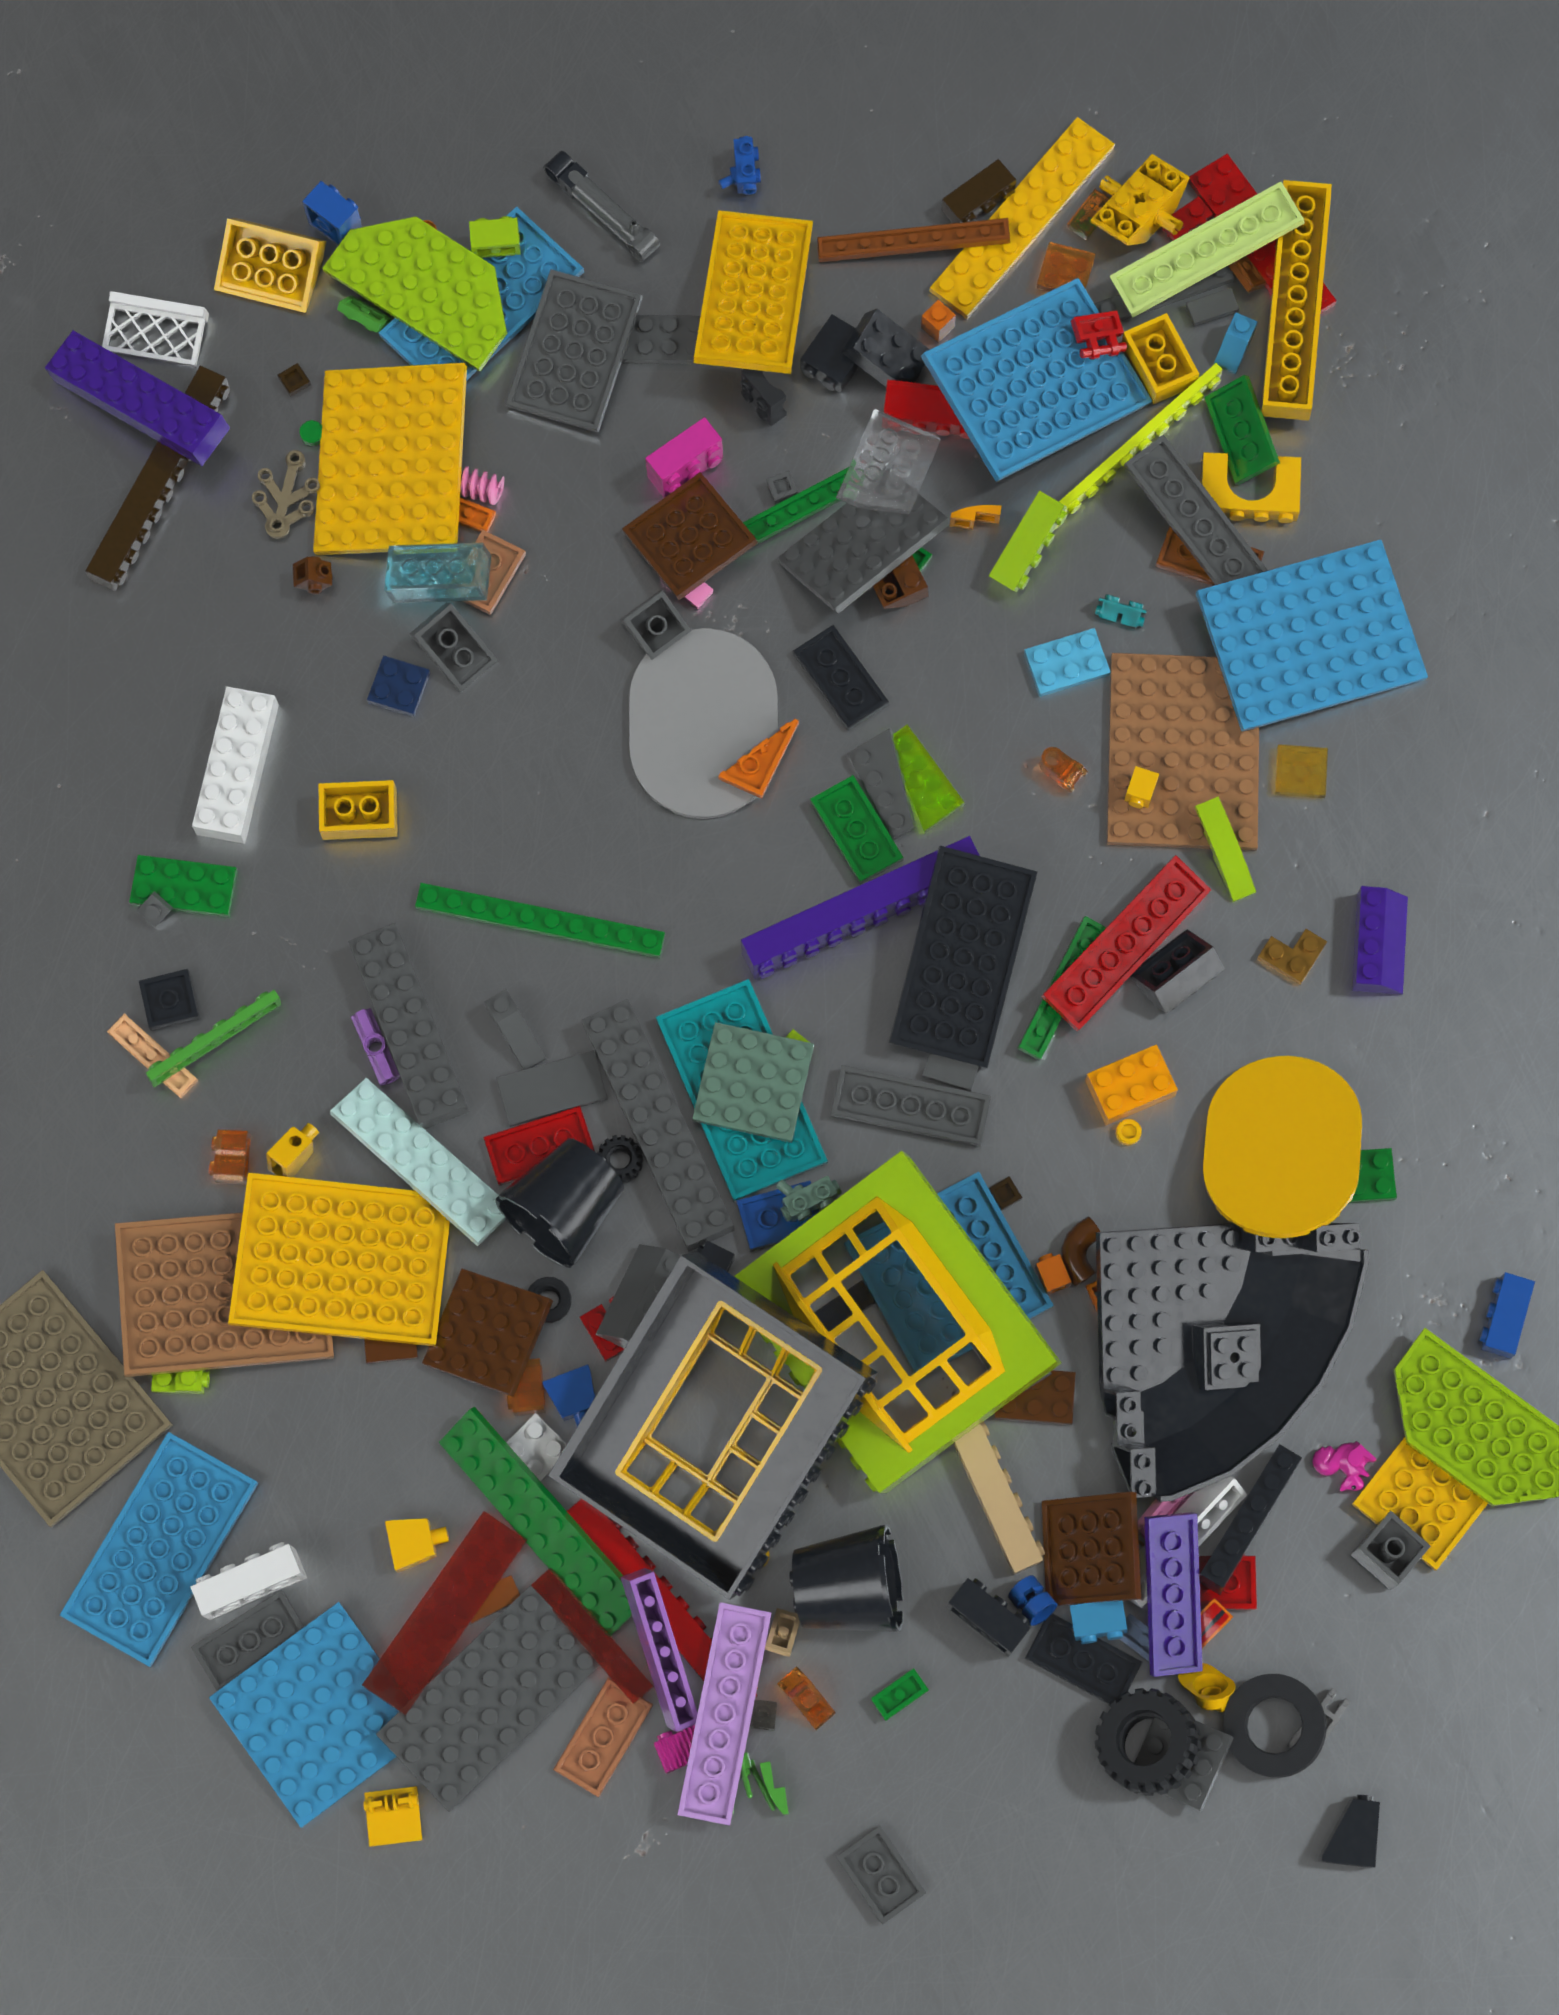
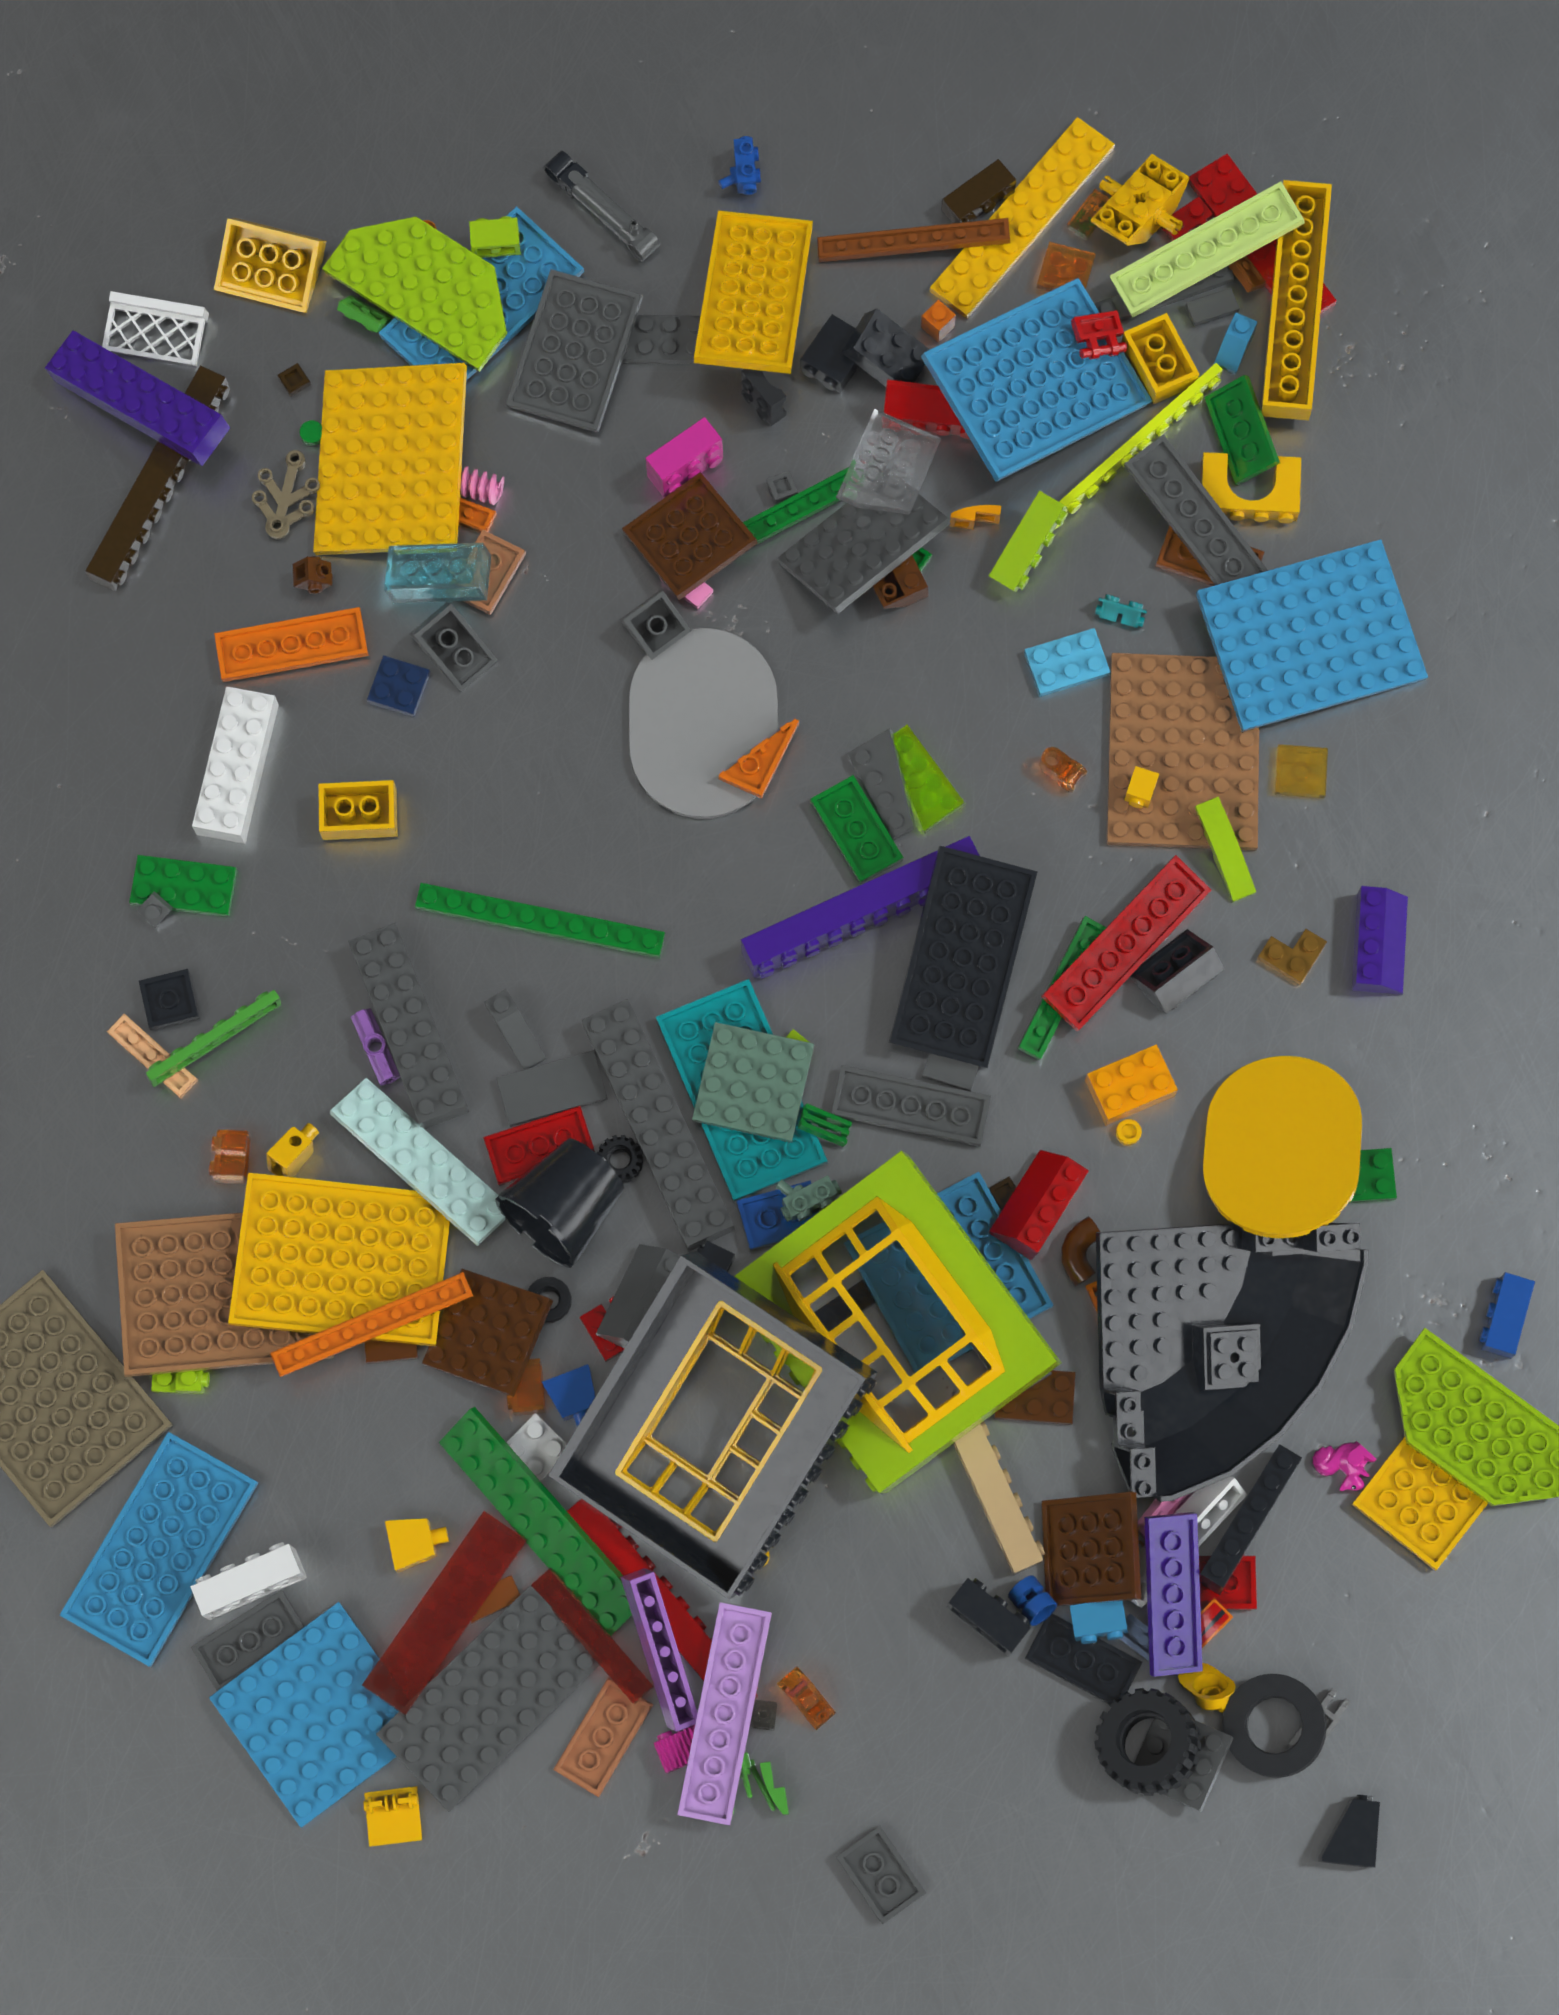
blue brick [302,181,362,245] -> none
tan slope [765,1608,800,1657] -> none
black cone [789,1525,903,1632] -> none
black tile [793,625,889,731] -> none
green plate [870,1668,929,1721] -> none
orange brick [1035,1253,1072,1295] -> none
dark grey slope [1351,1511,1431,1590] -> none
none -> orange plate [214,607,369,682]
none -> orange tile [270,1272,473,1378]
none -> green tile [798,1103,852,1147]
none -> red slope [988,1150,1089,1260]

